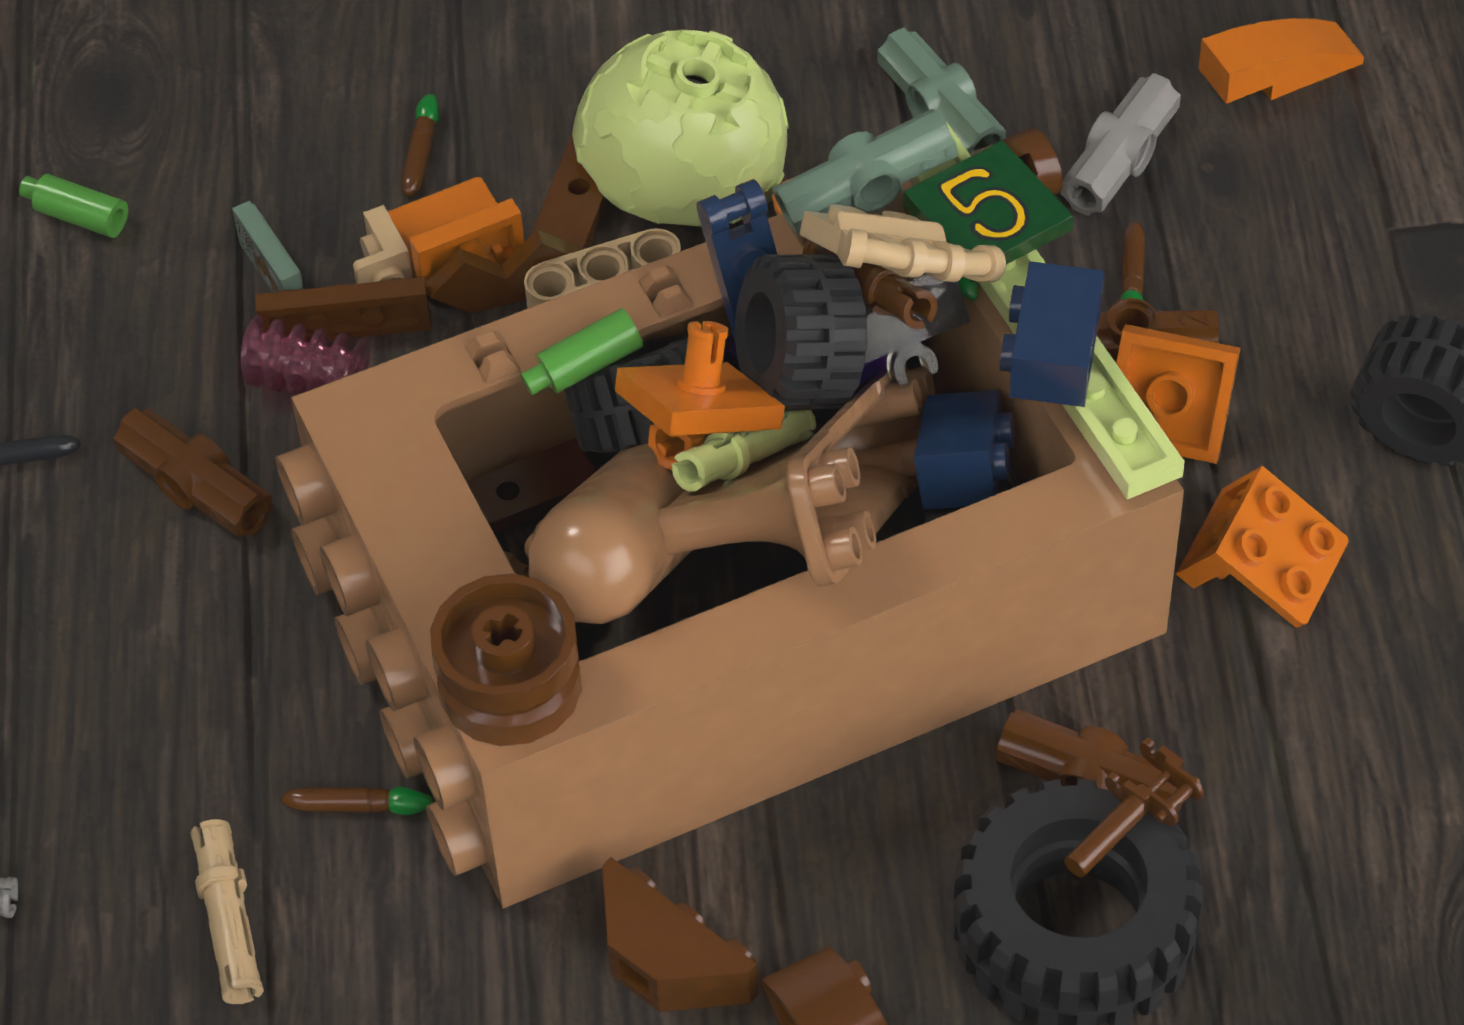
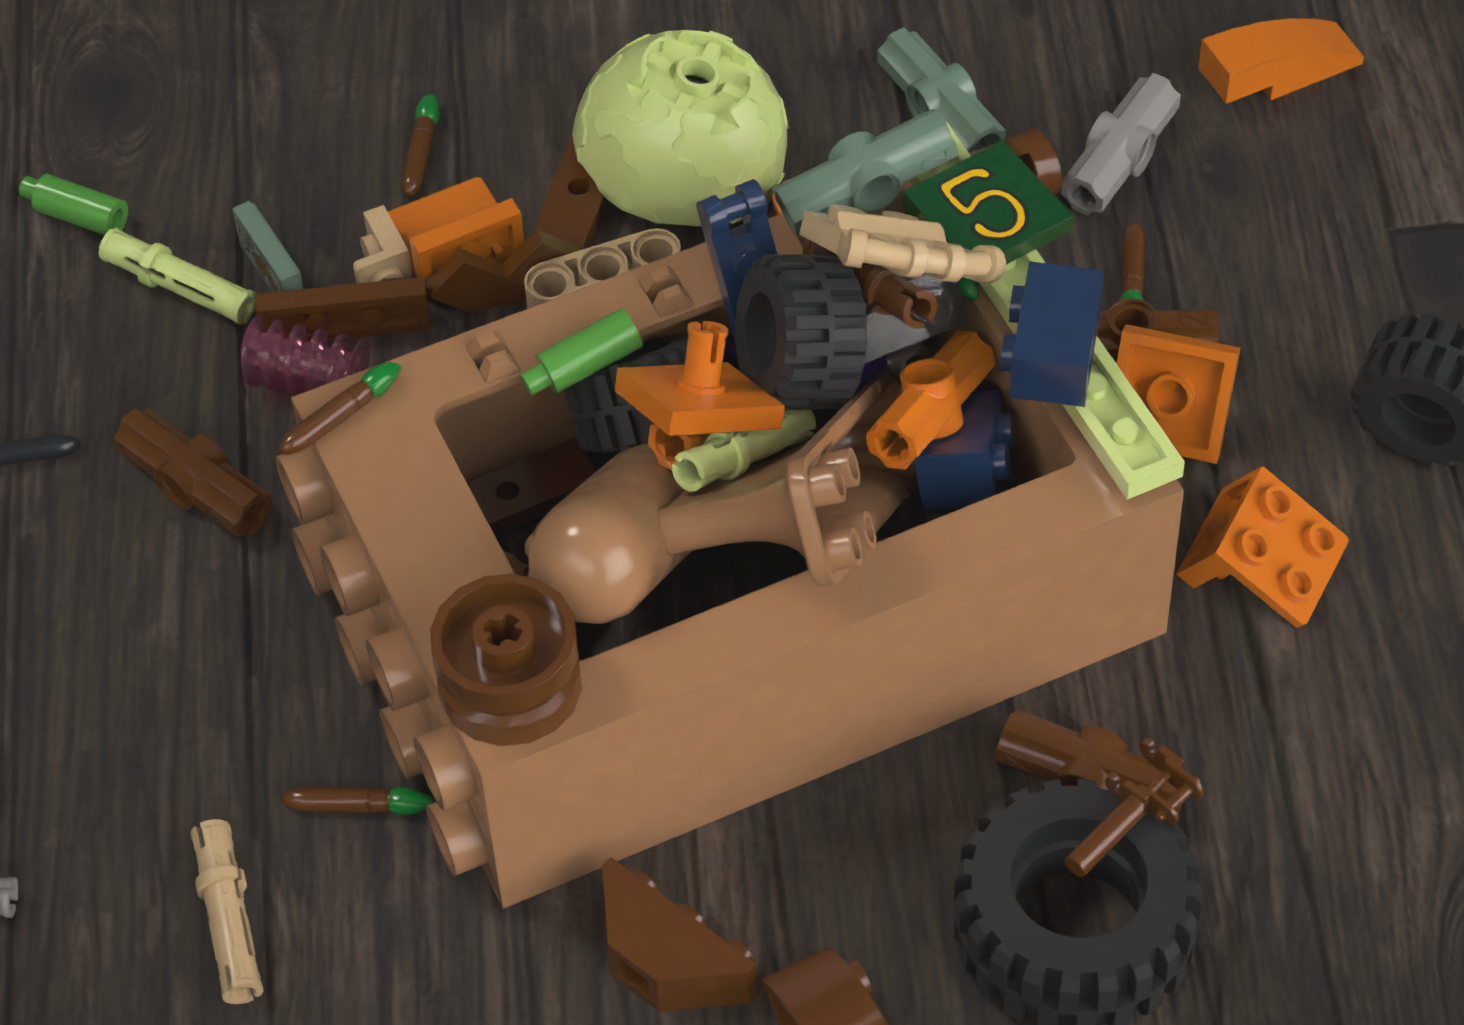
none -> yellowish green pin [98,227,256,325]
none -> reddish brown piece [279,362,401,455]
none -> orange piece [866,330,995,470]

